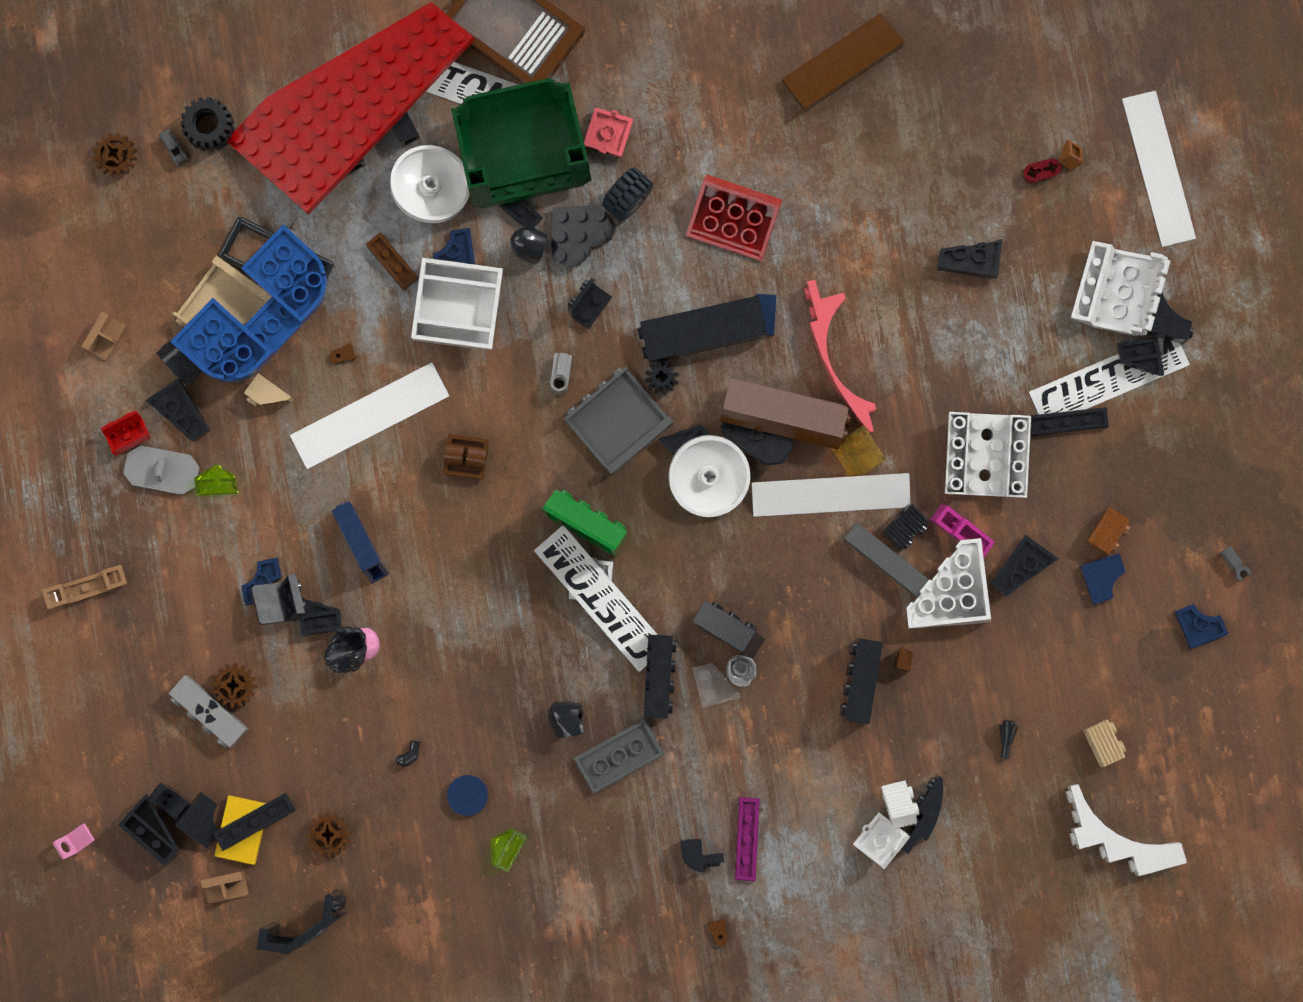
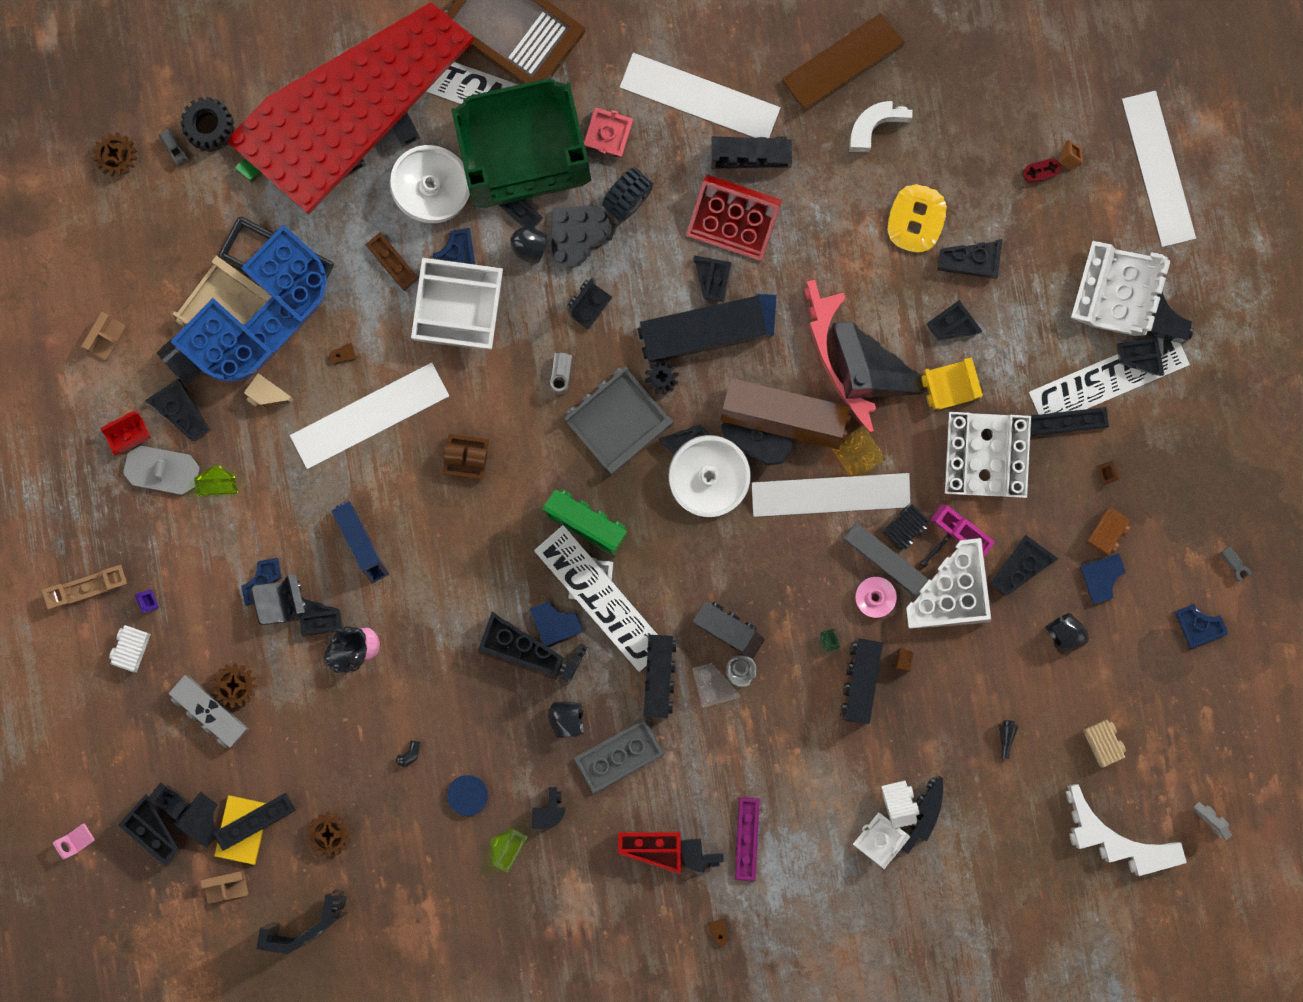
none -> white brick [109,625,151,673]
none -> dark purple slope [135,590,159,613]
none -> green slope [235,159,261,183]
none -> black wedge [478,611,563,680]
none -> dark blue tile [530,601,582,646]
none -> black brick [532,787,566,829]
none -> black wing [559,644,588,683]
none -> red wedge [618,831,681,874]
none -> white sticker [620,53,781,138]
none -> black wing [693,255,732,303]
none -> black wedge [711,136,792,169]
none -> clear green slope [820,628,841,652]
none -> black slope [832,322,924,399]
none -> white arch [849,101,912,152]
none -> bright pink dish [856,577,897,618]
none -> yellow piece [887,184,947,253]
none -> black hinge [920,534,951,568]
none -> yellow panel [921,357,983,411]
none -> black wing [926,300,982,341]
none -> black piece [1045,613,1089,654]
none -> reddish brown slope [1098,460,1121,485]
none -> light grey hinge [1193,802,1232,840]

